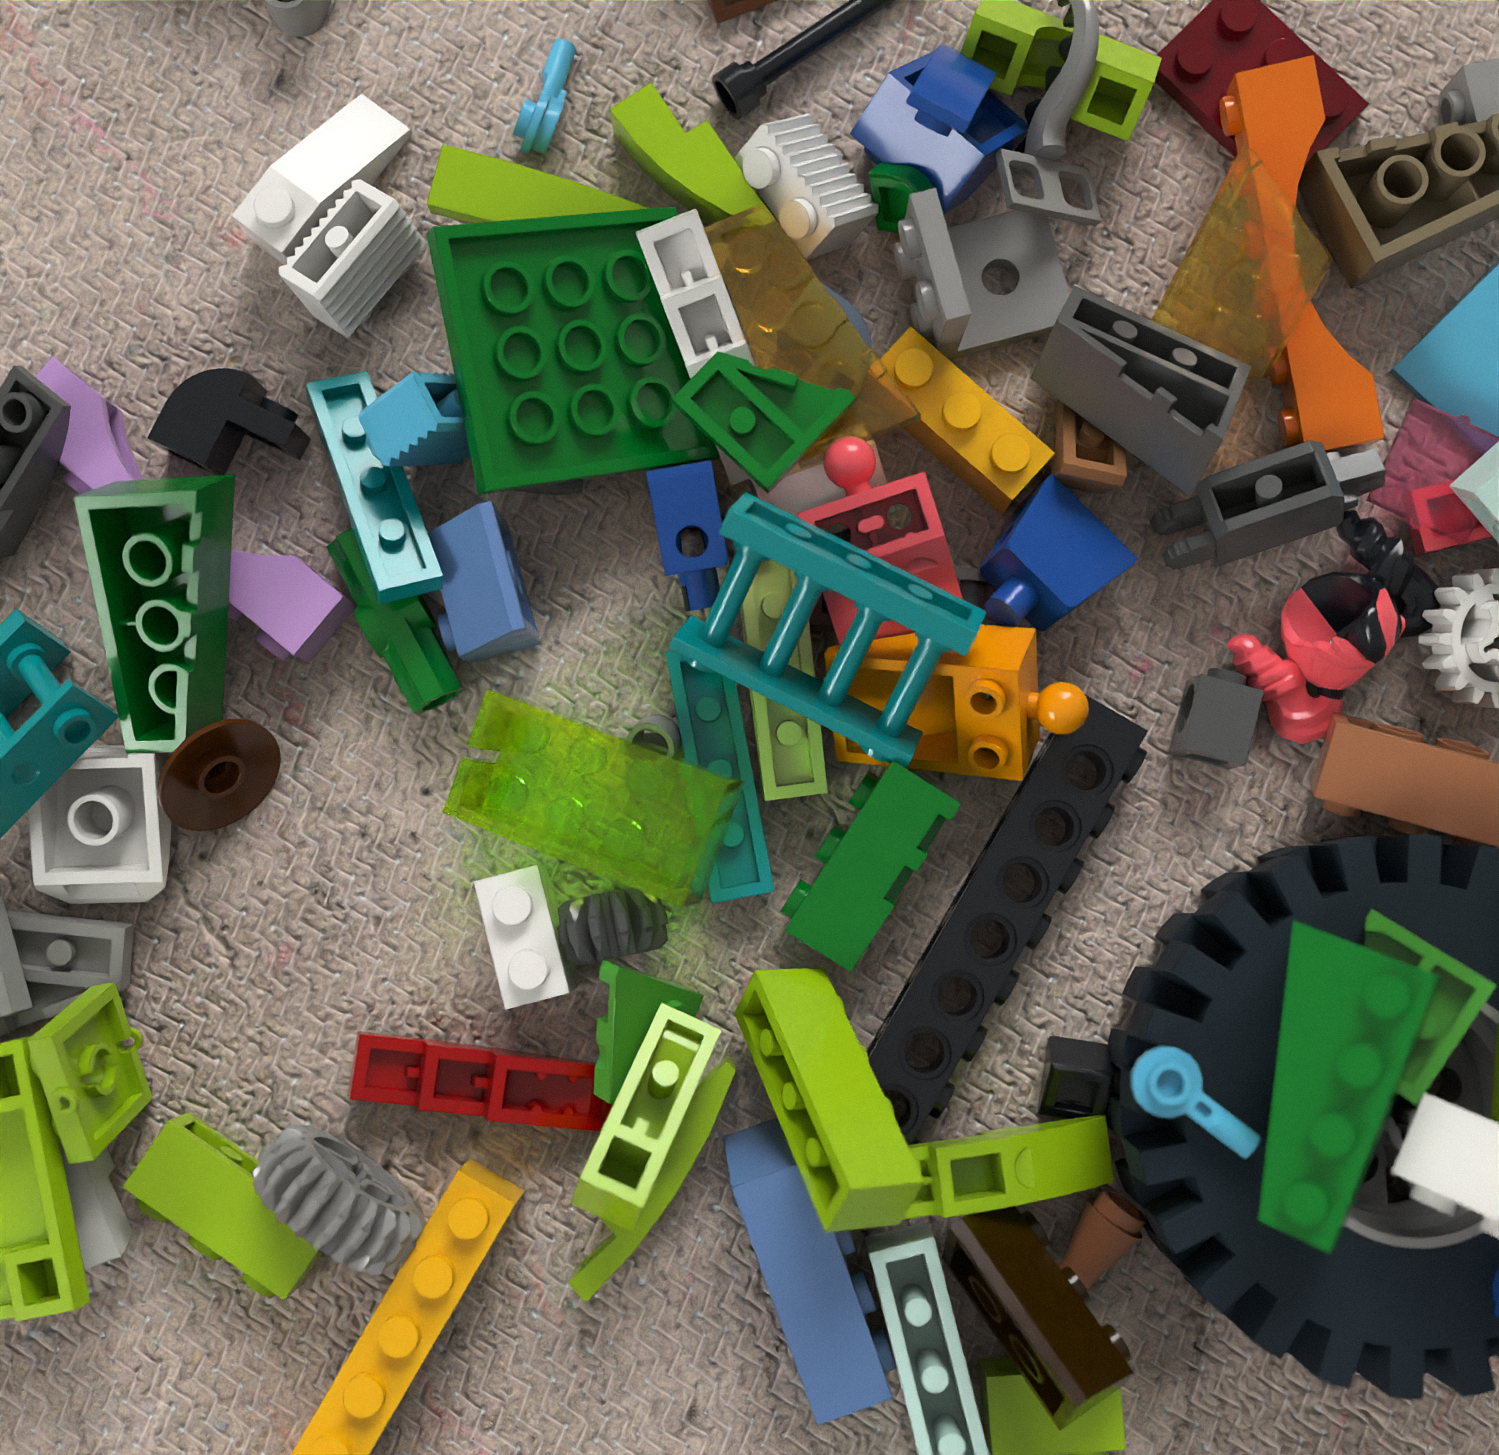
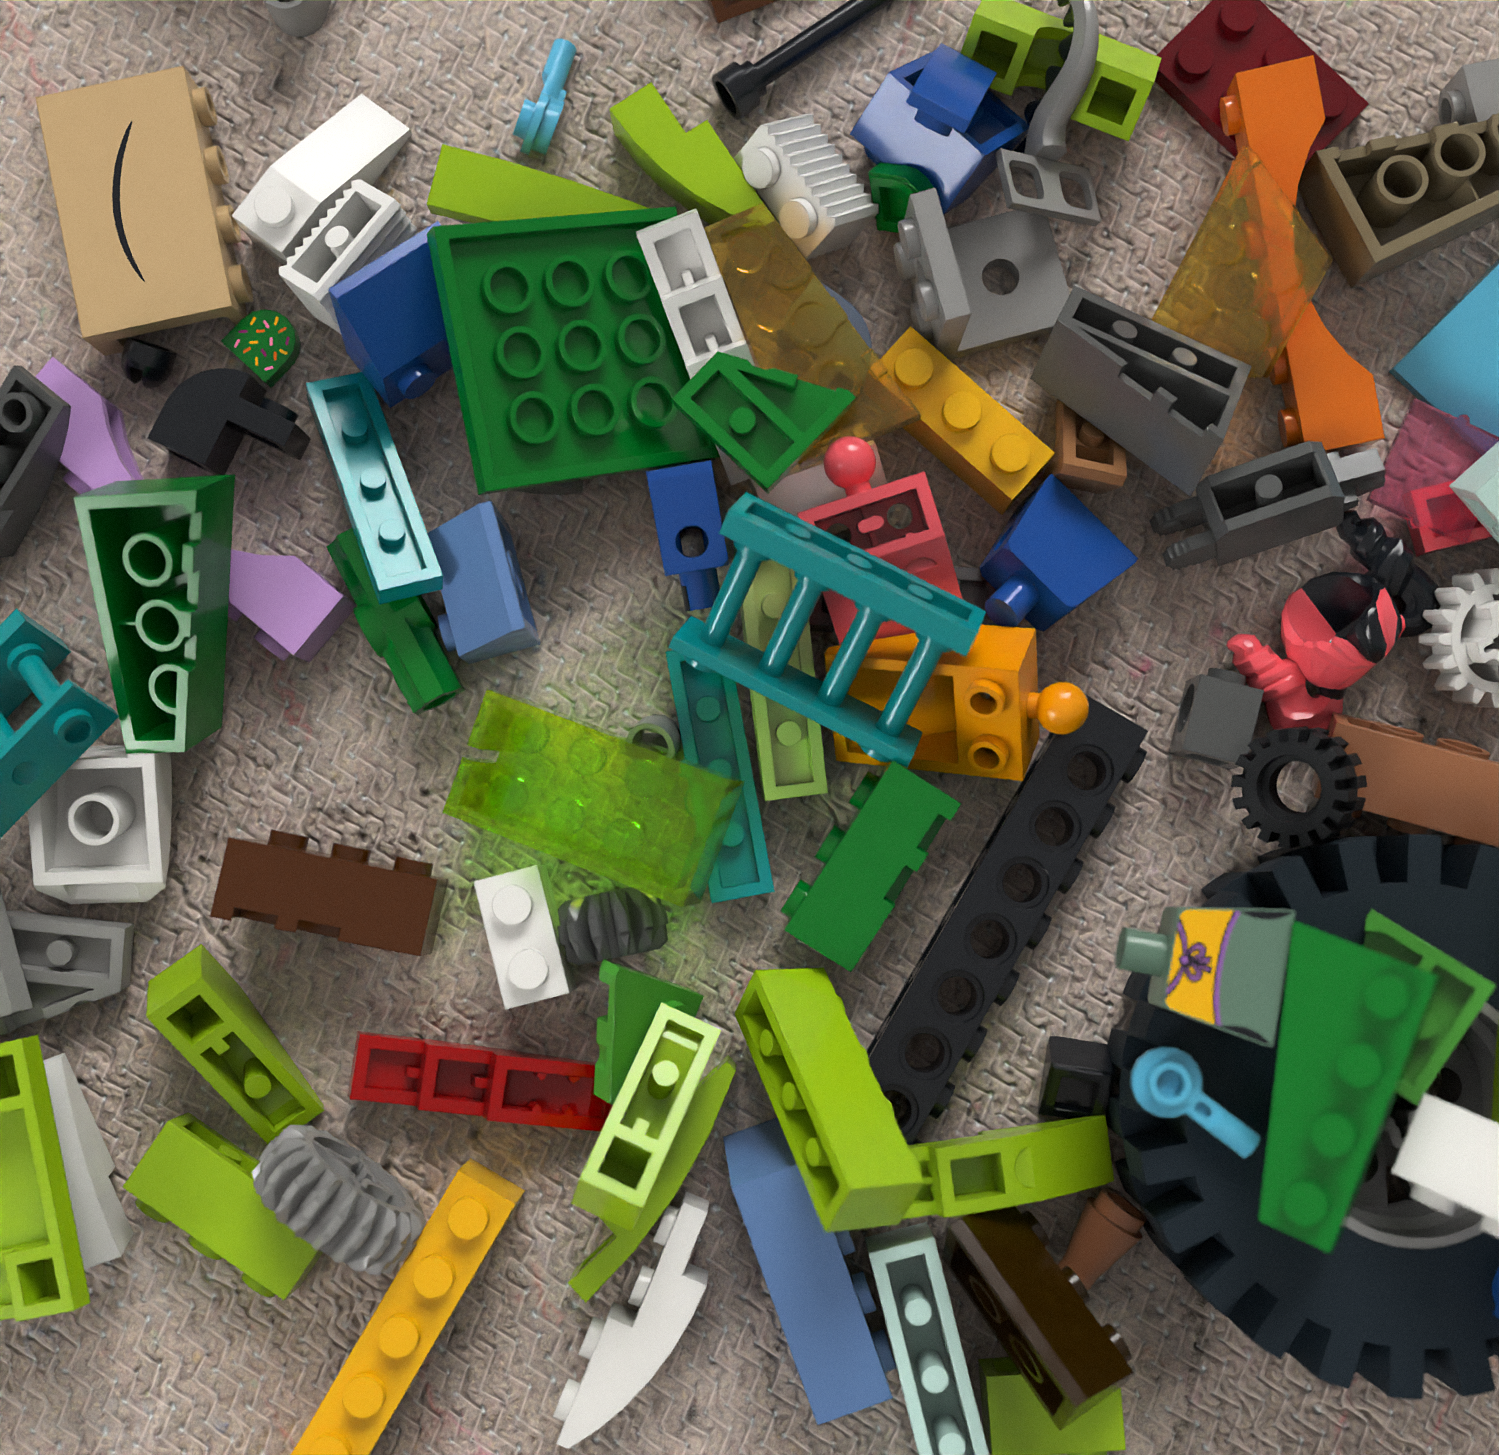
lime plate [27,982,153,1164] -> none
reddish brown dish [157,719,281,831] -> none
medium azure brick [358,371,471,466] -> none
none -> tan panel [35,66,253,356]
none -> black hinge [121,337,177,389]
none -> lime slope [146,944,324,1144]
none -> reddish brown wedge [210,829,448,956]
none -> green tile [221,309,301,388]
none -> blue slope [328,221,453,408]
none -> white slope [553,1191,709,1449]
none -> sand green torso [1115,906,1296,1047]
none -> black tyre [1231,726,1367,849]

